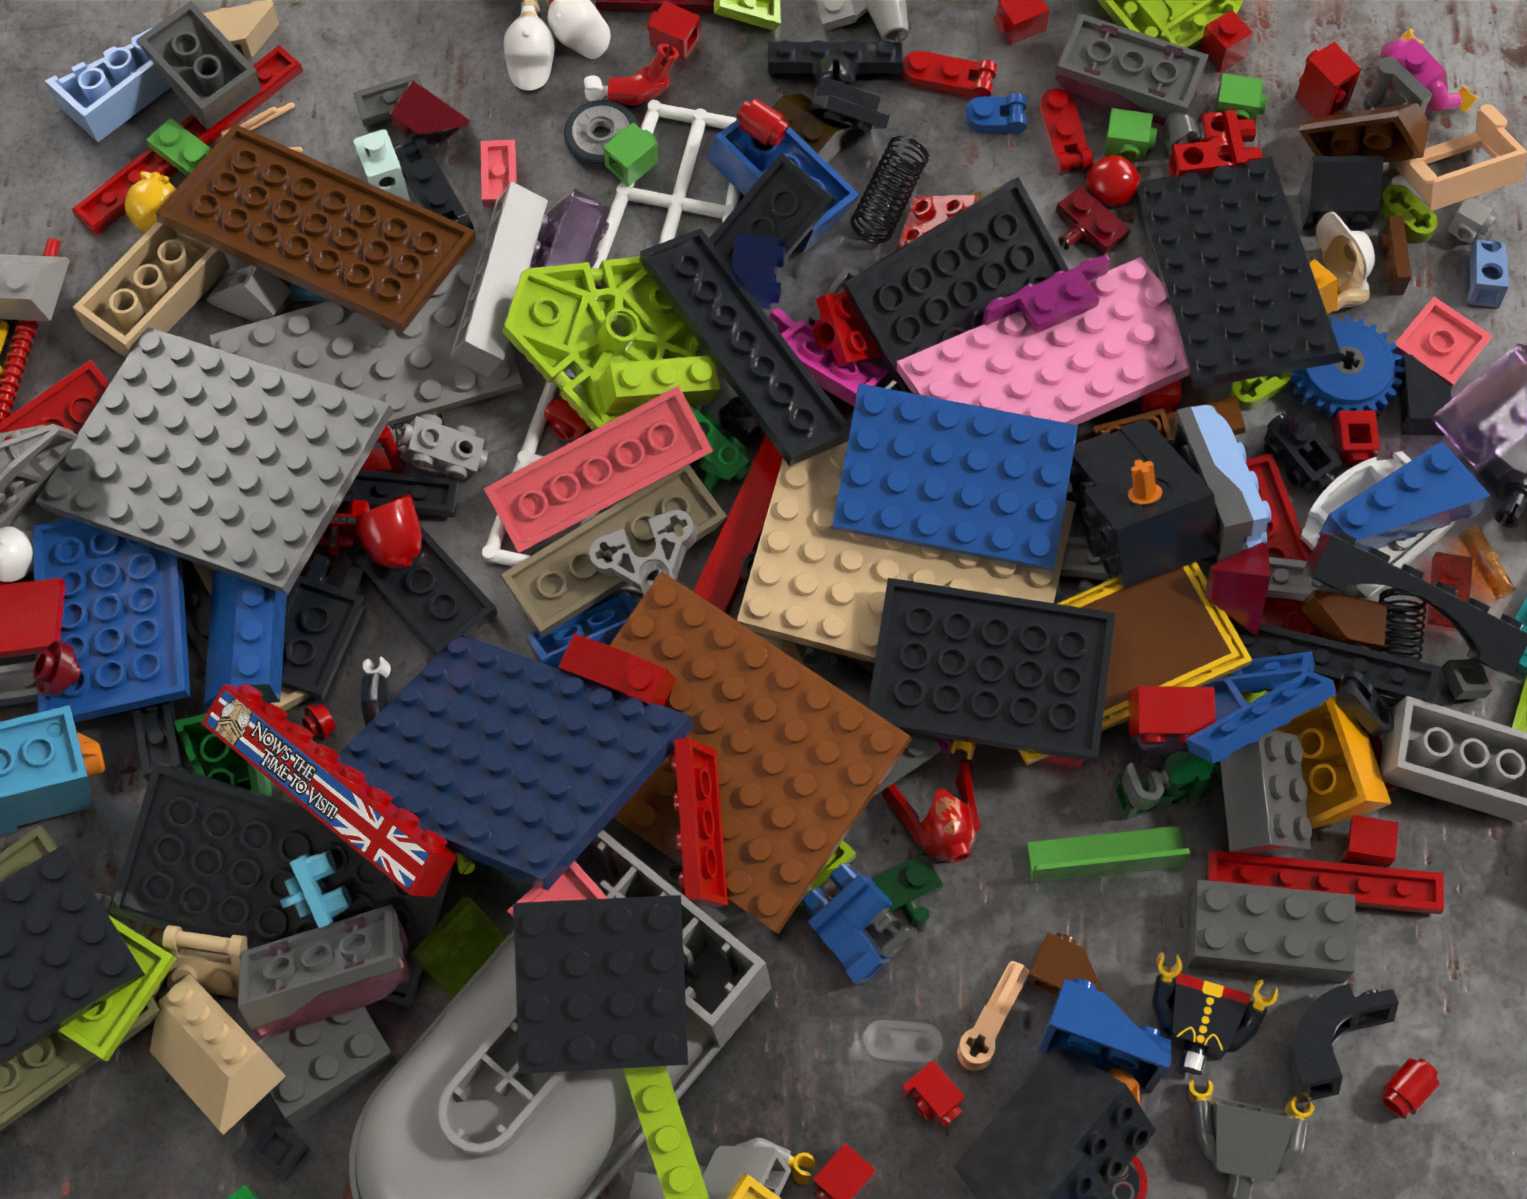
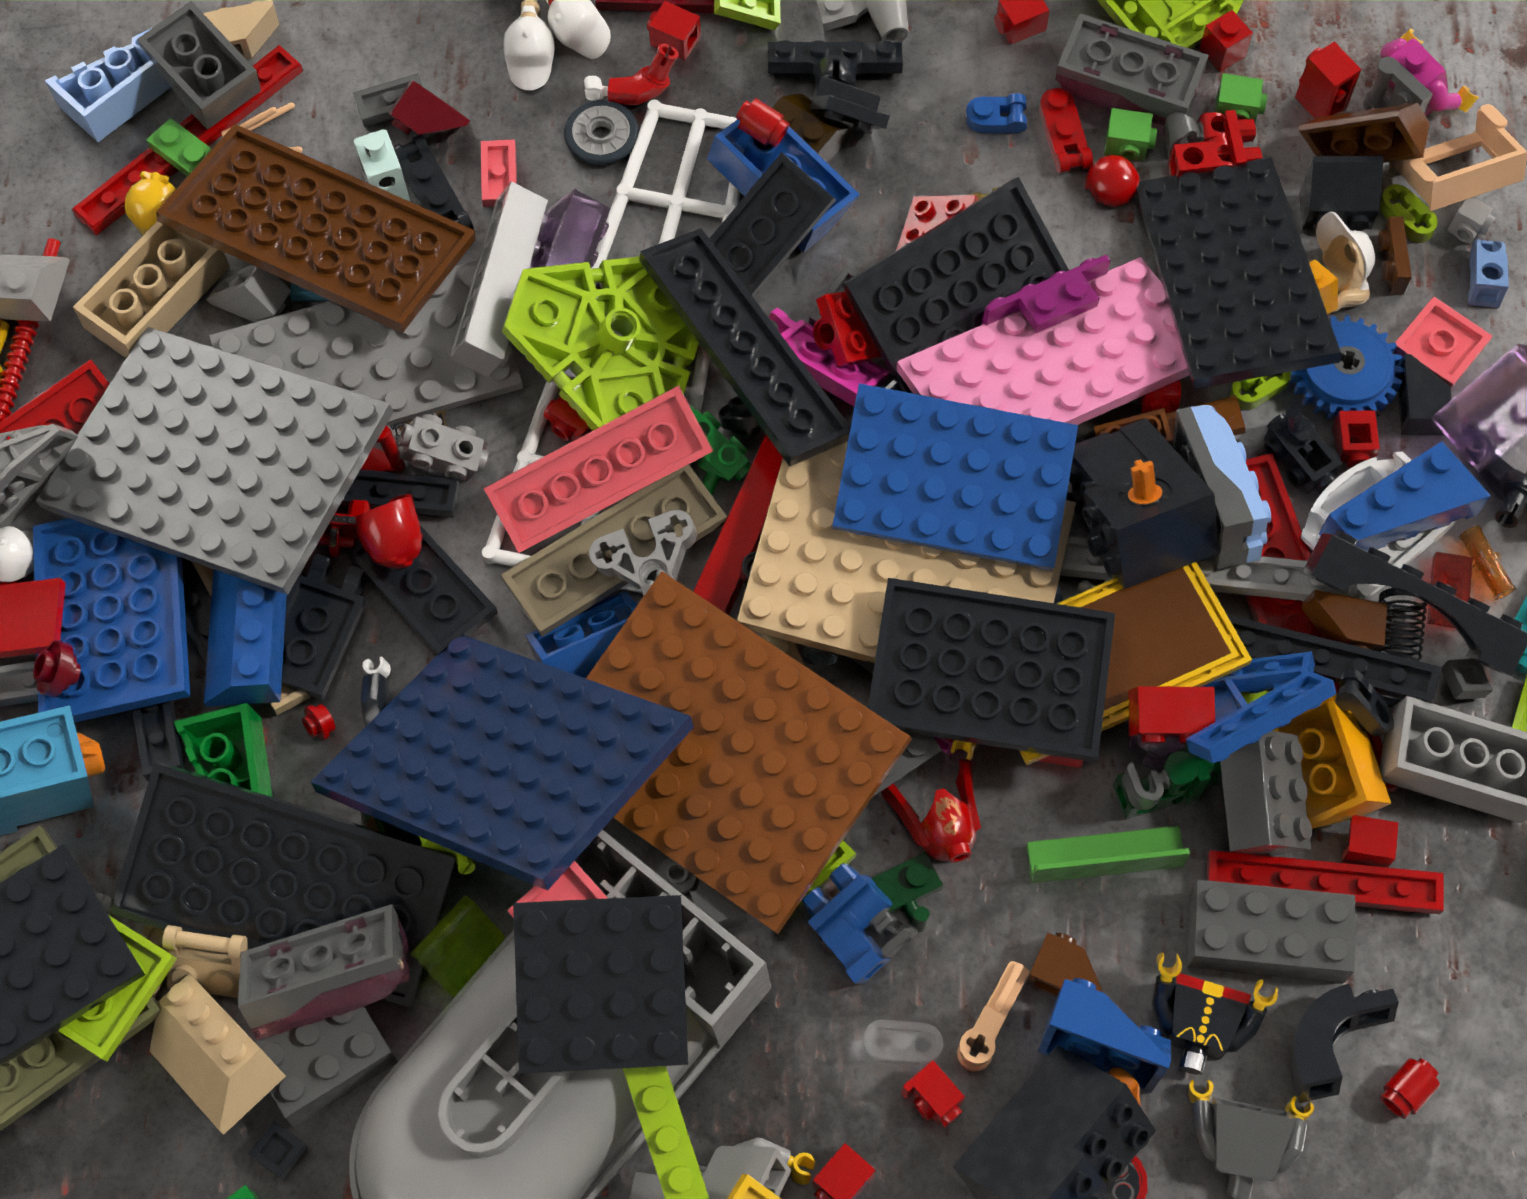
brick [201,683,458,897] -> none
medium azure hips [280,851,353,928] -> none
red slope [558,633,677,706] -> none
lime brick [598,356,720,414] -> none
bright green brick [603,122,659,187] -> none
red plate [671,738,728,908] -> none
clear blue slope [731,232,786,311] -> none
black piece [850,136,930,244] -> none
red plate [902,51,998,98] -> none
dark red plate [1055,186,1131,255] -> none
dark red slope [1205,542,1271,637] -> none

